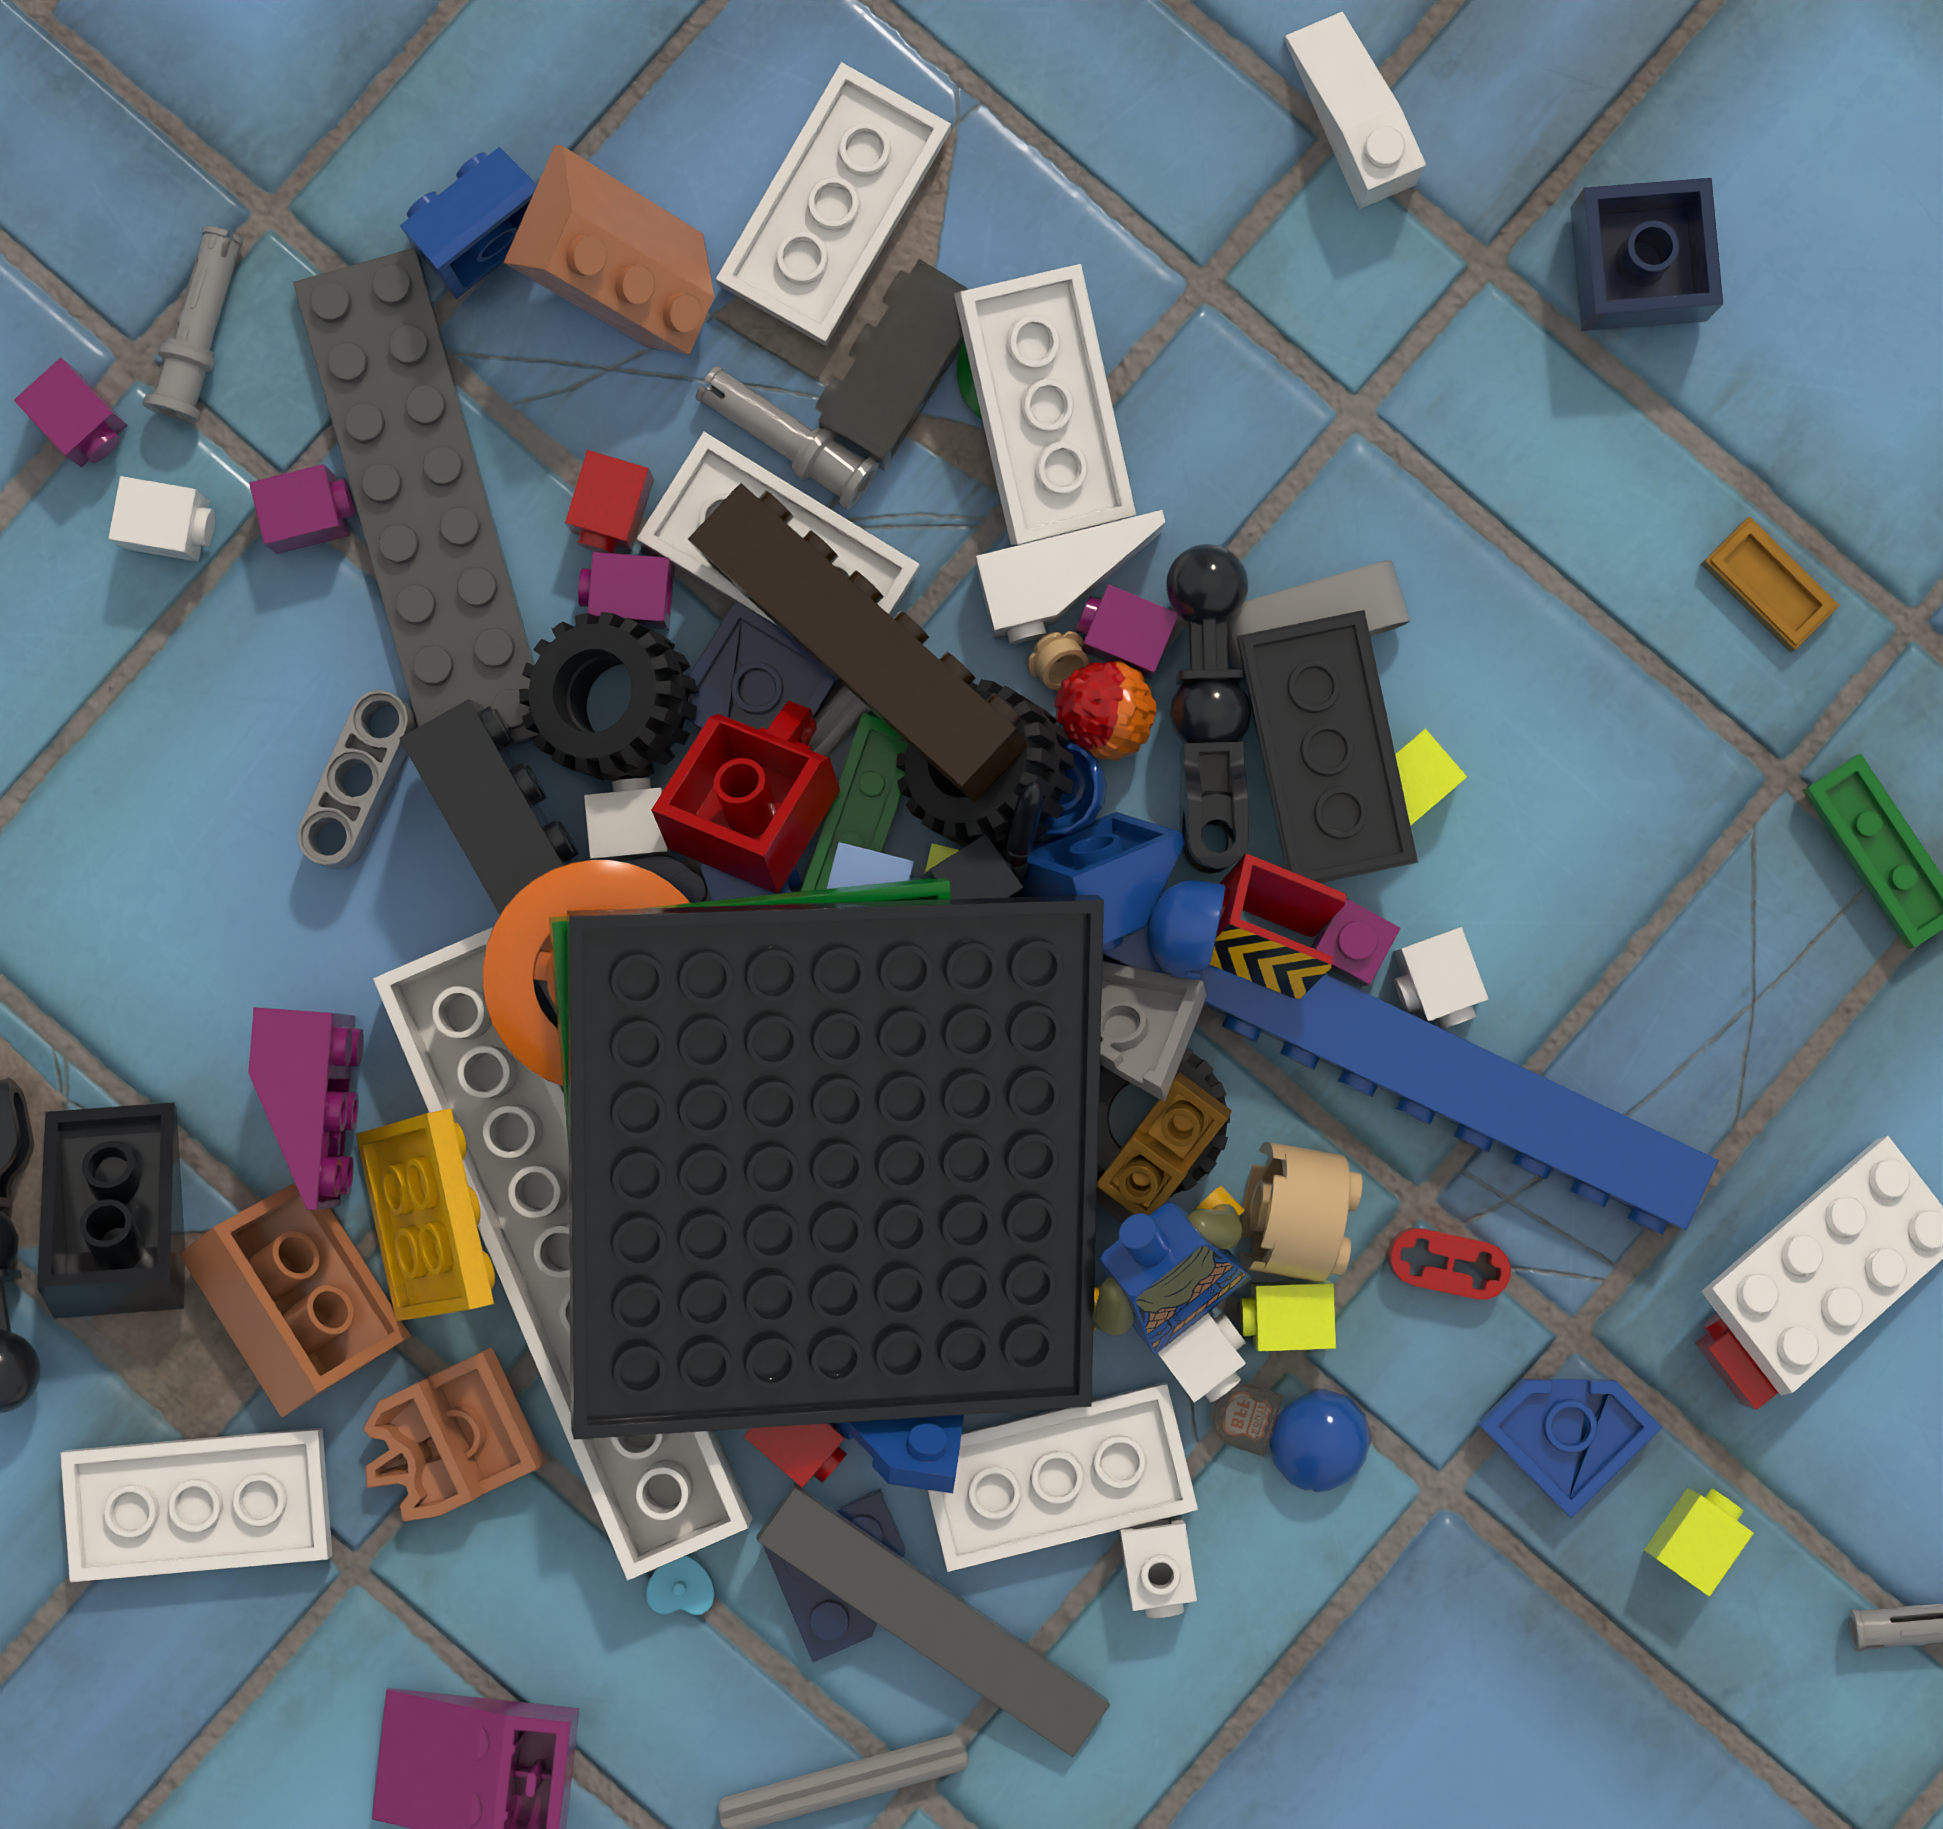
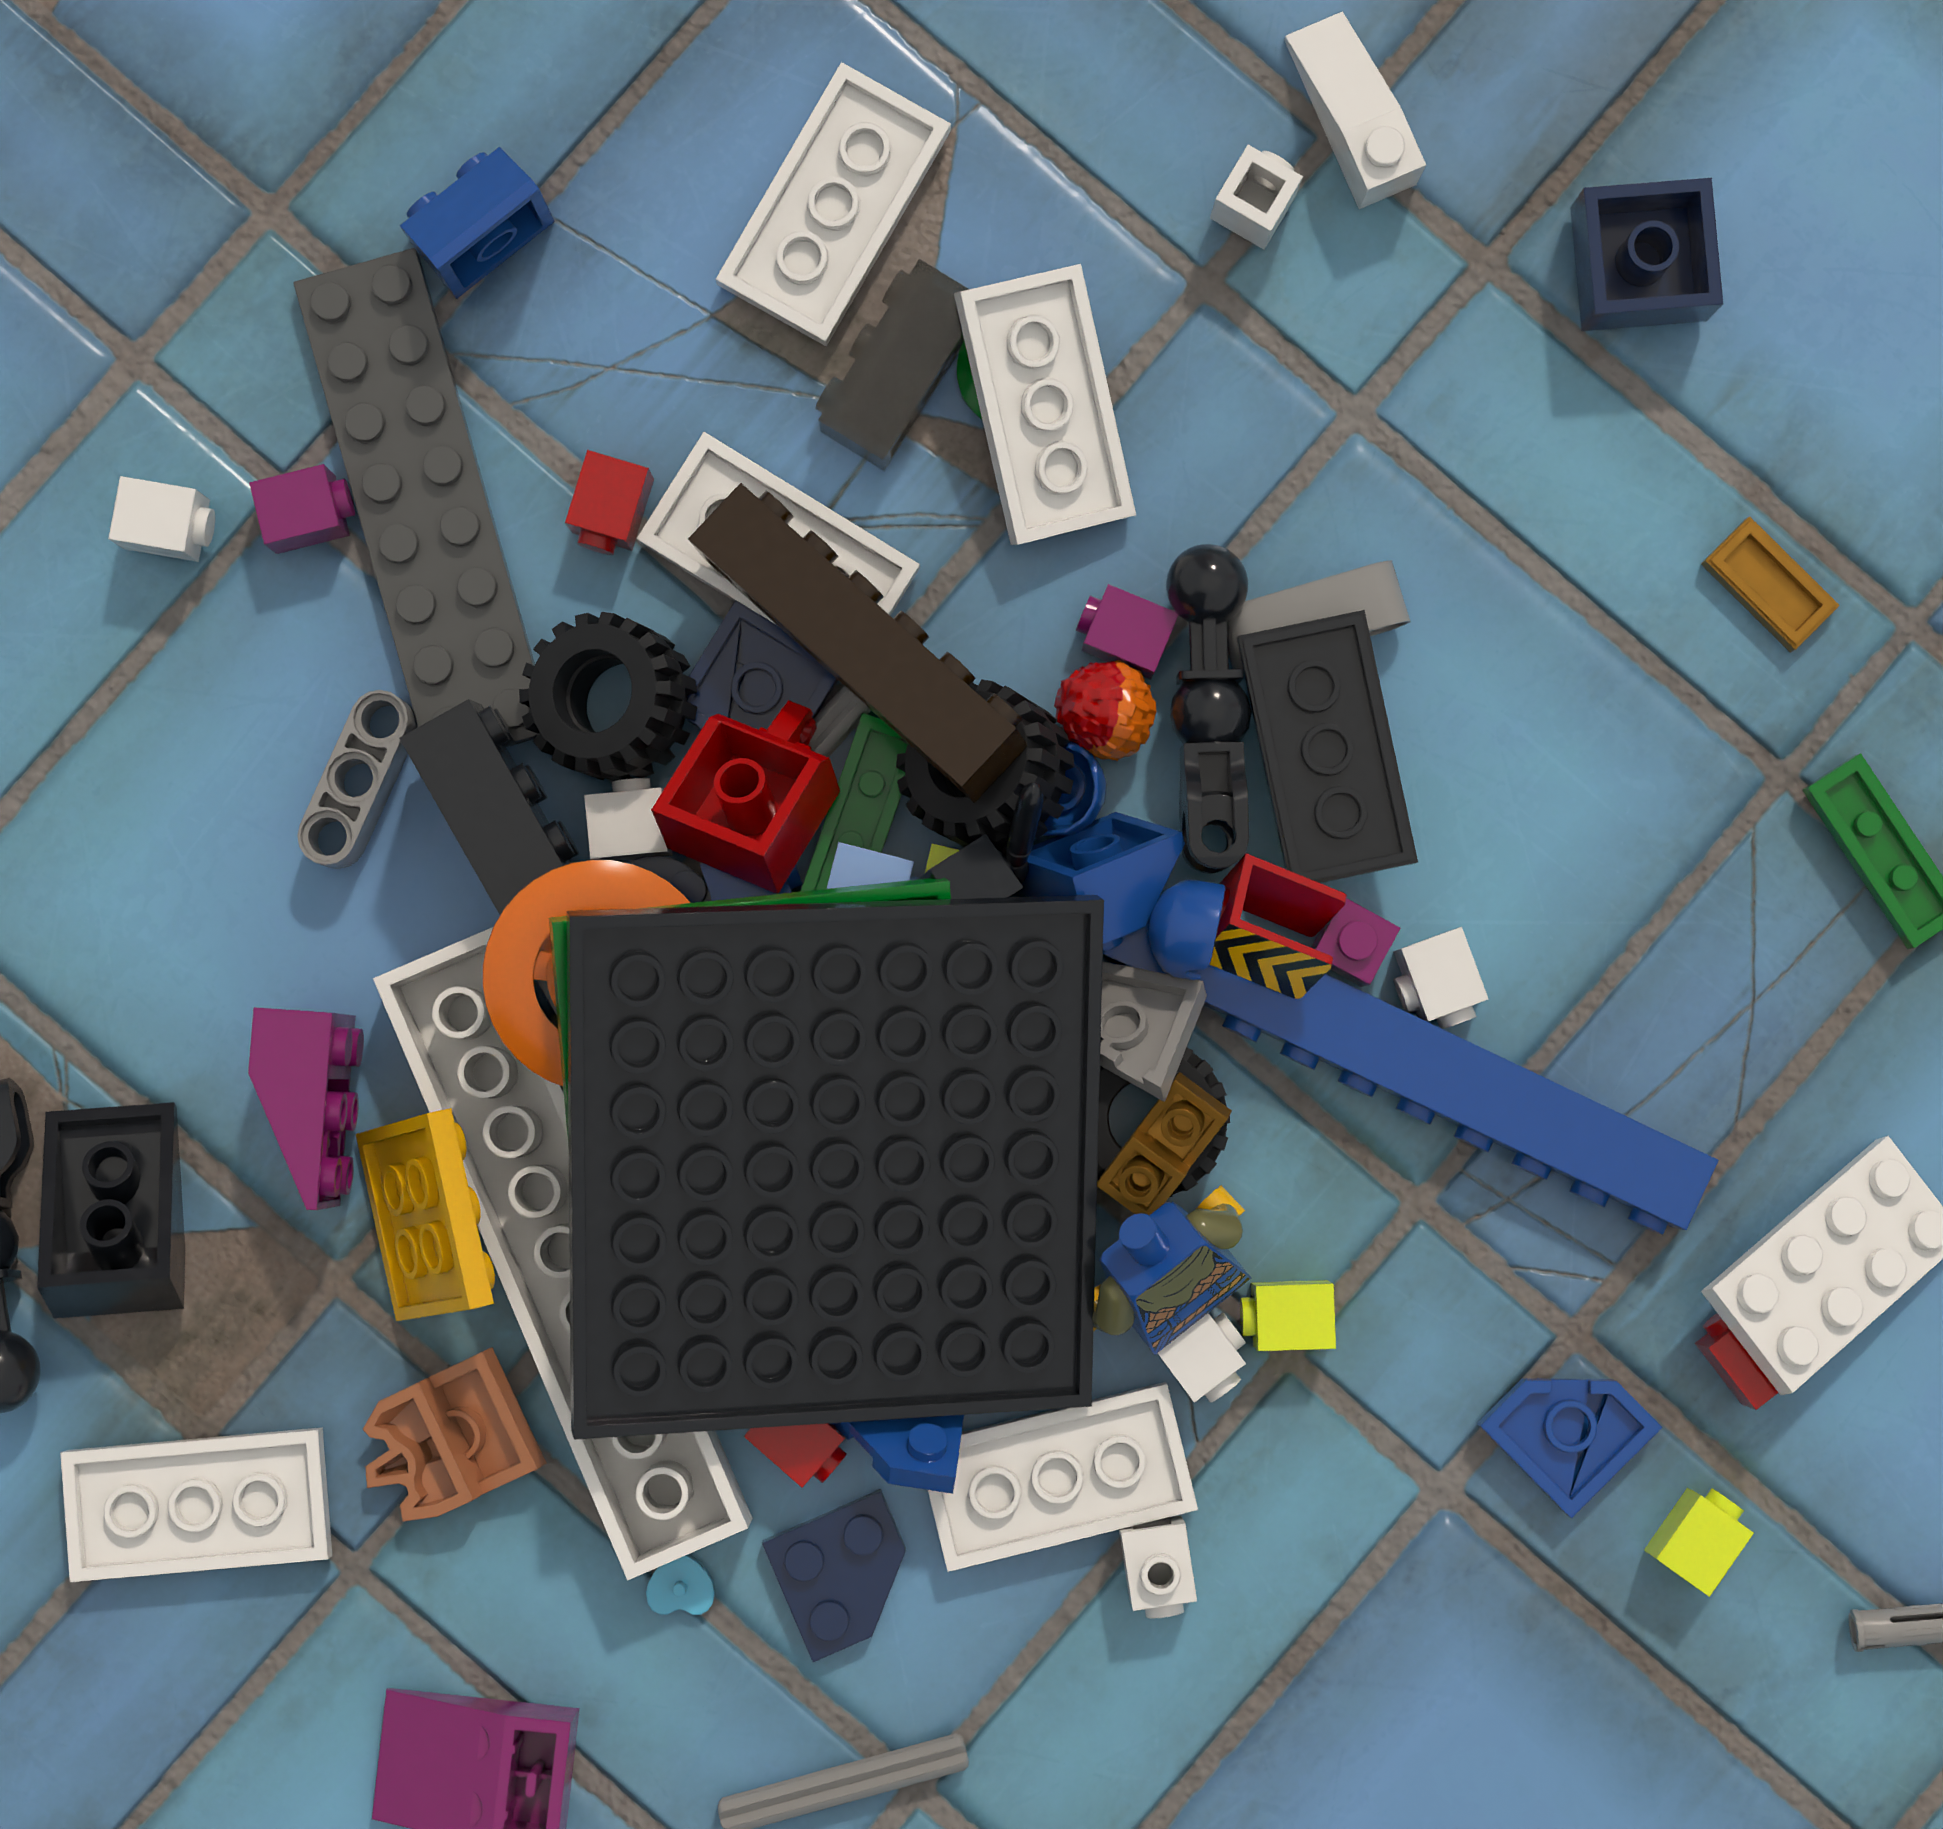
magenta brick [14,357,128,467] -> none
light grey pin [142,226,244,423] -> none
nougat slope [179,1183,411,1418] -> none
nougat slope [503,145,715,355] -> none
magenta brick [578,552,675,630] -> none
light grey pin [696,365,879,510] -> none
dark grey tile [757,1483,1110,1757] -> none
white slope [976,510,1165,644] -> none
tan plate [1027,631,1089,690] -> none
clear smoke tile [1210,1382,1284,1457] -> none
tan brick [1240,1142,1363,1282] -> none
blue hair [1269,1389,1371,1493] -> none
red beam [1387,1228,1511,1300] -> none
neon yellow brick [1395,728,1467,826] -> none
none -> white brick [1210,145,1303,250]

